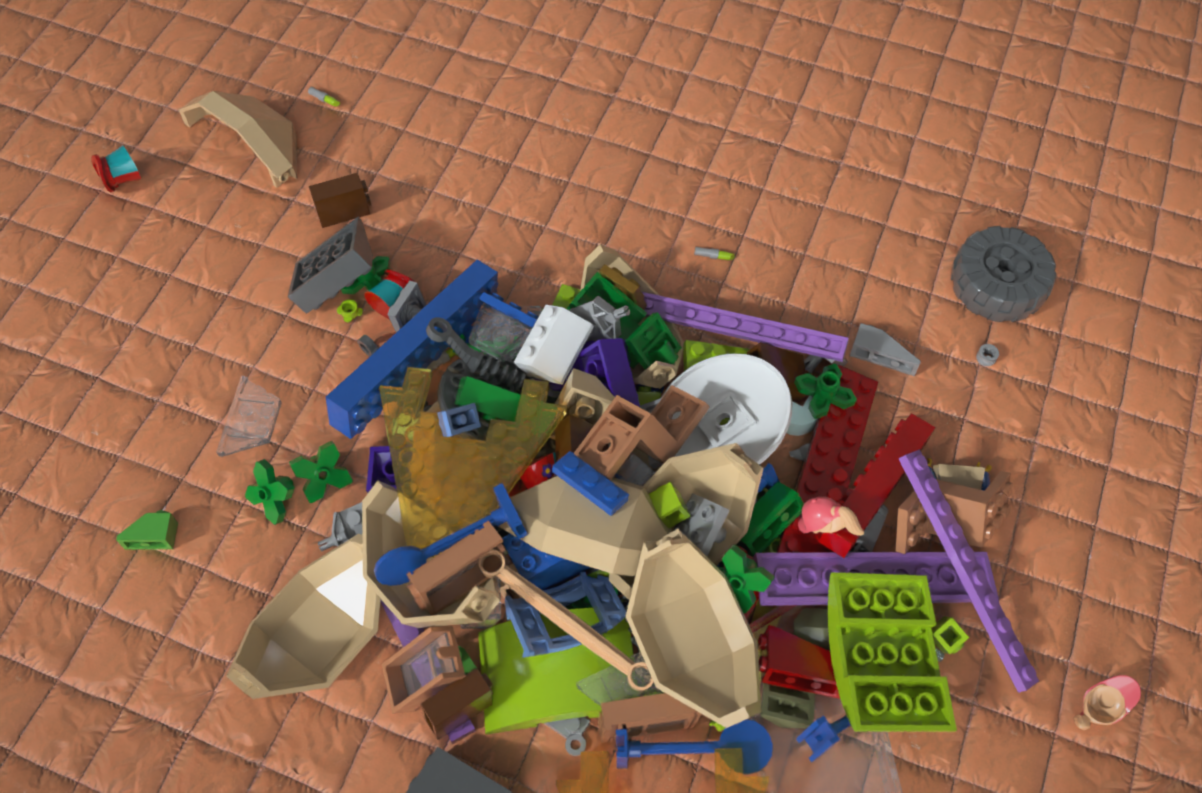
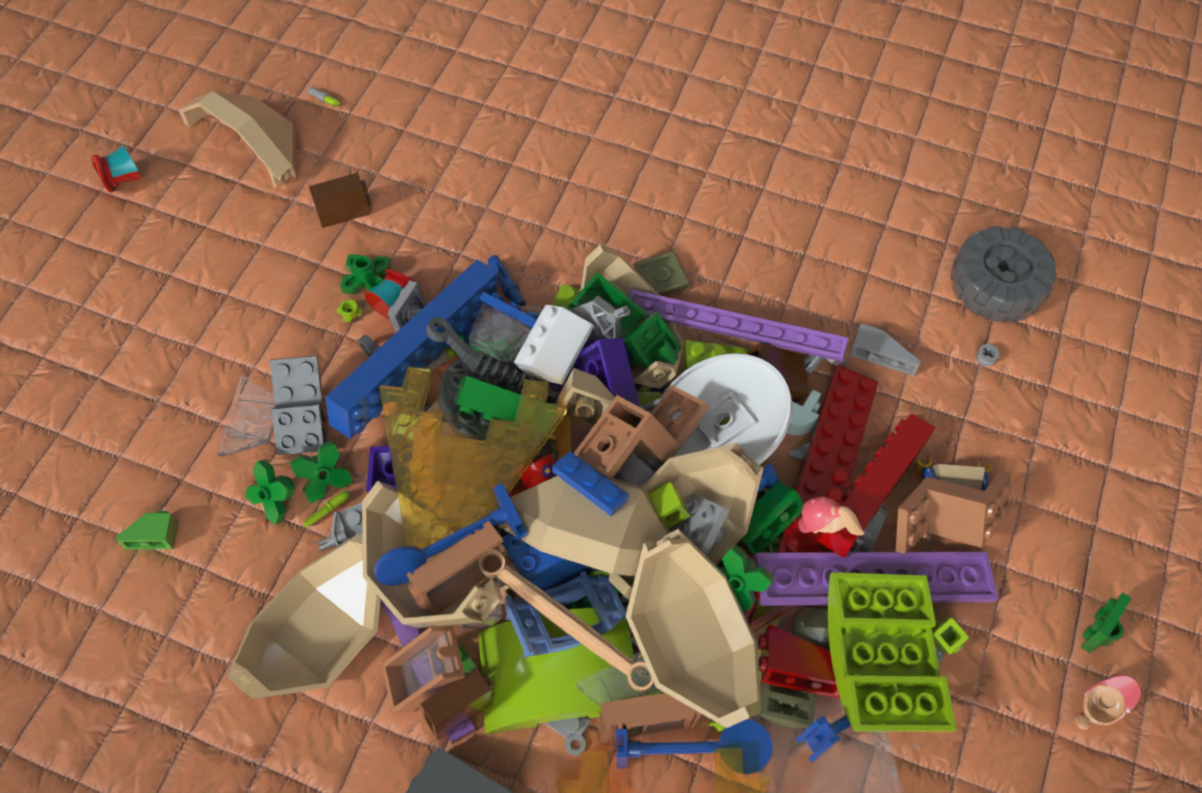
dark grey slope [288,216,373,314] -> none
medium blue slope [437,403,481,437] -> none
pearl gold plate [599,264,647,310] -> none
light grey piece [694,247,735,260] -> none
green plant [794,364,857,419] -> none
medium lavender plate [899,449,1039,693] -> none
none -> piece [269,355,327,455]
none -> lime piece [303,490,350,527]
none -> blue pin [487,255,526,310]
none -> olive plate [633,251,689,296]
none -> green plate [1081,592,1132,653]

